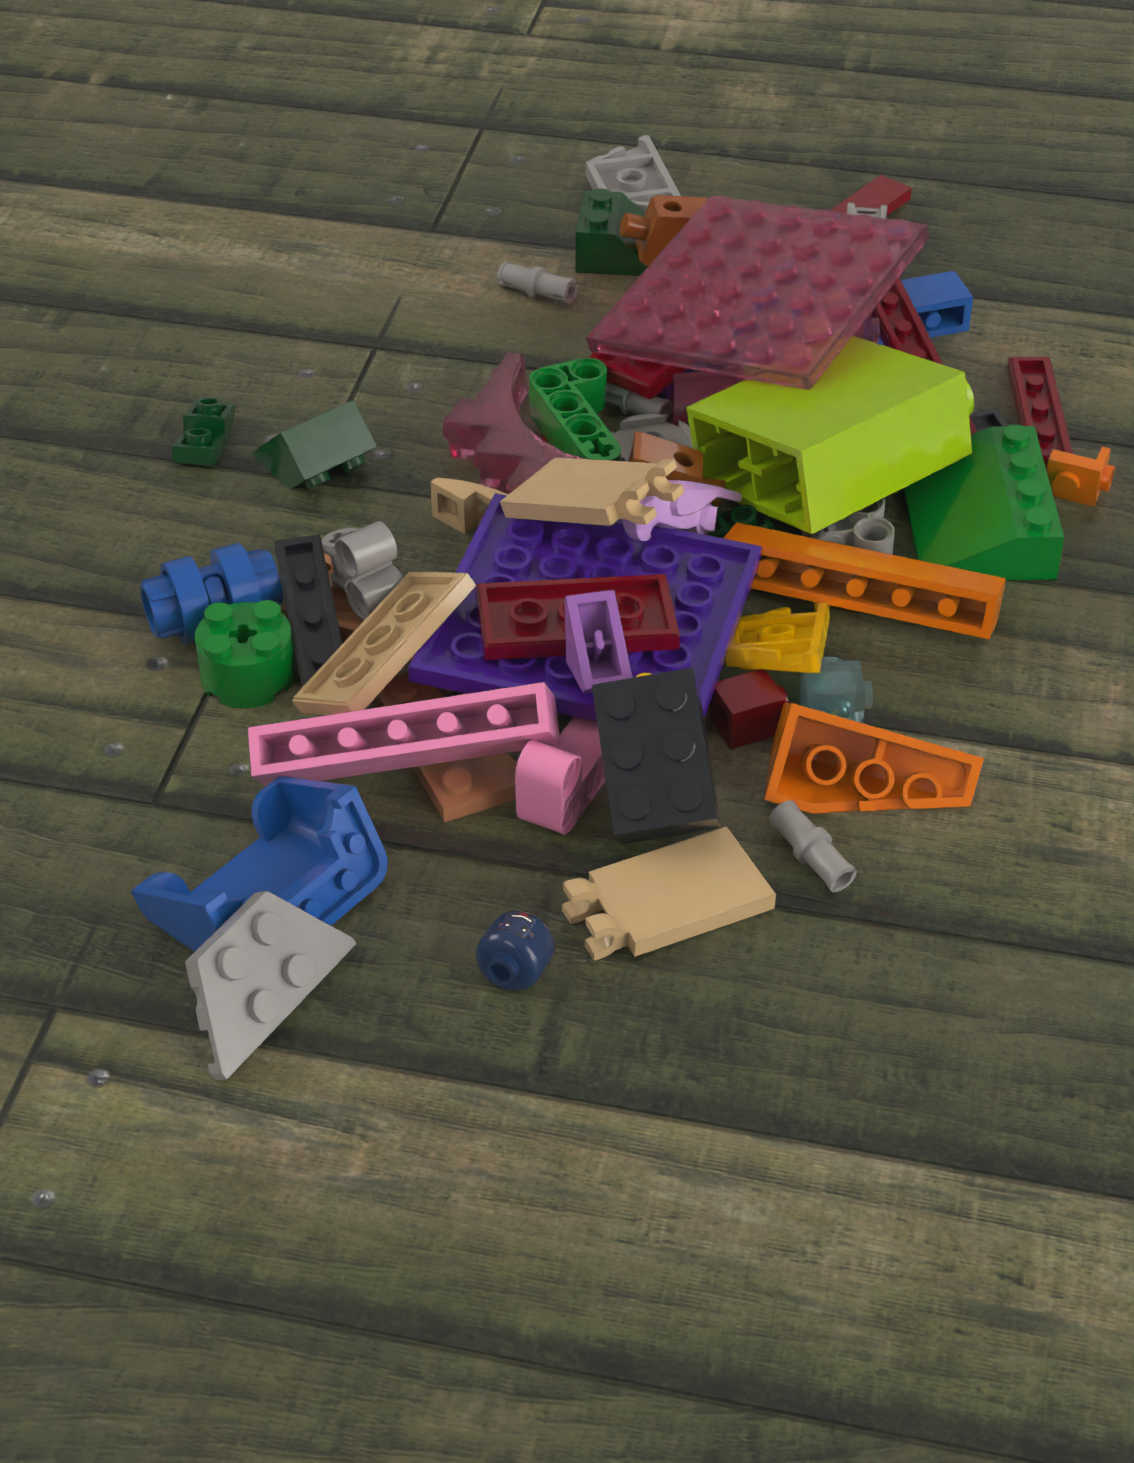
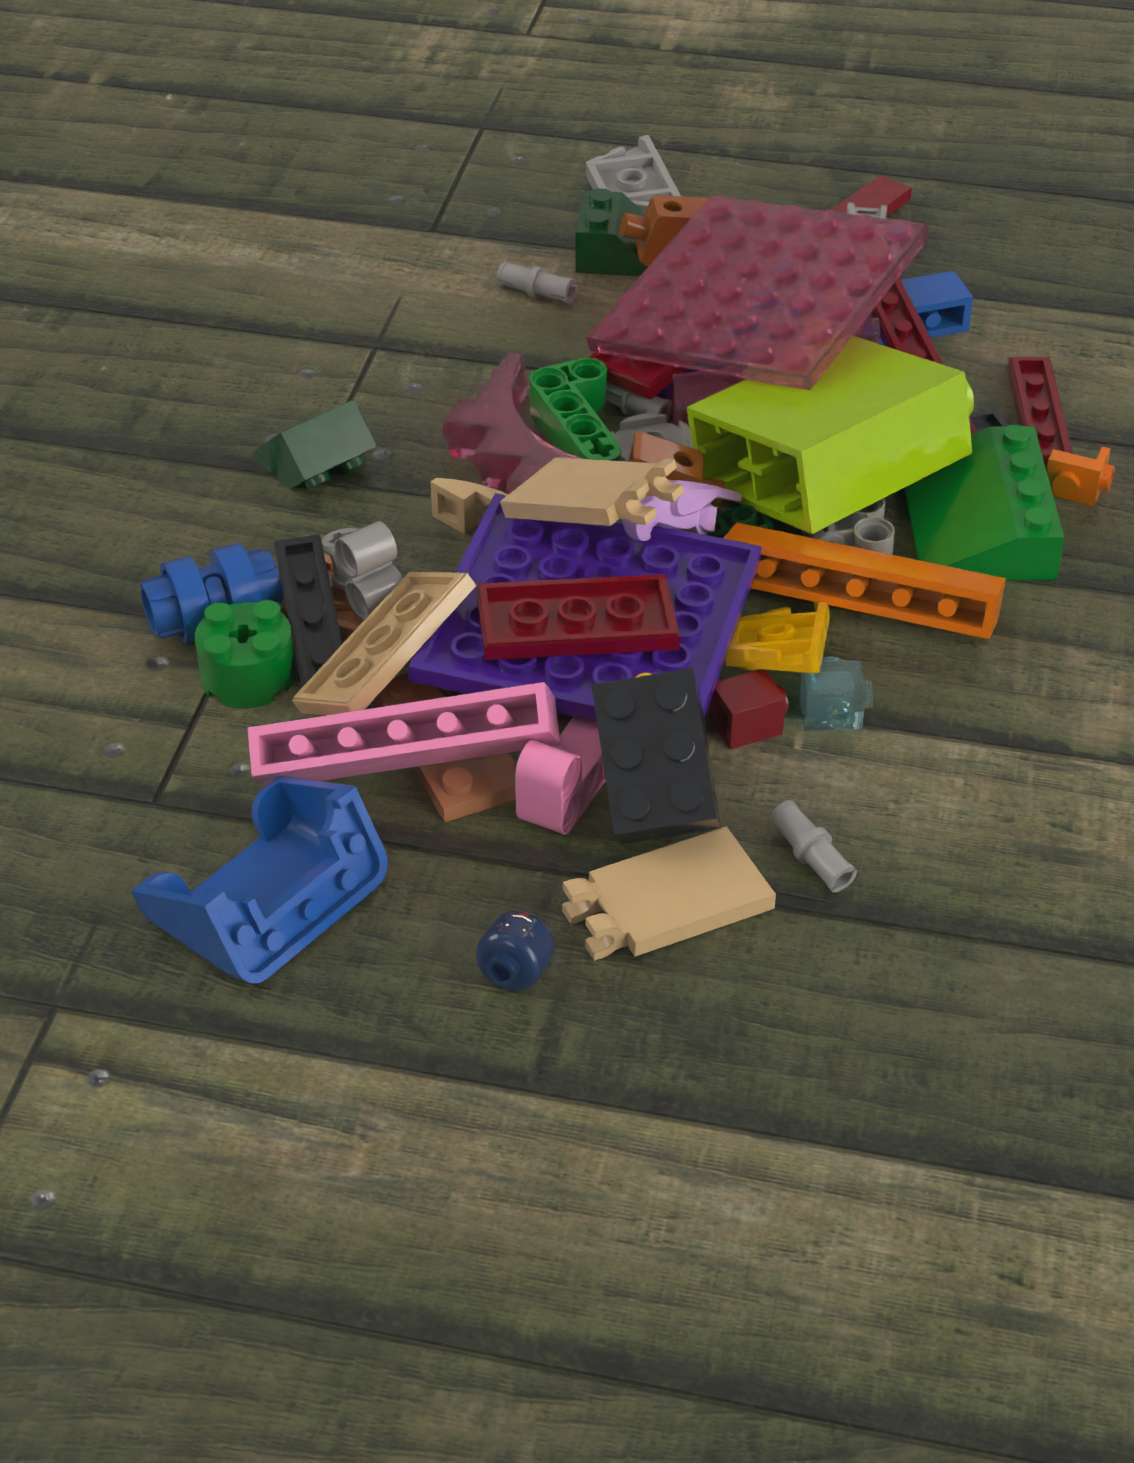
dark green slope [172,397,235,465] -> none
light grey wing [185,891,356,1081] -> none
medium lavender slope [564,590,632,693] -> none
orange wedge [763,703,984,814] -> none

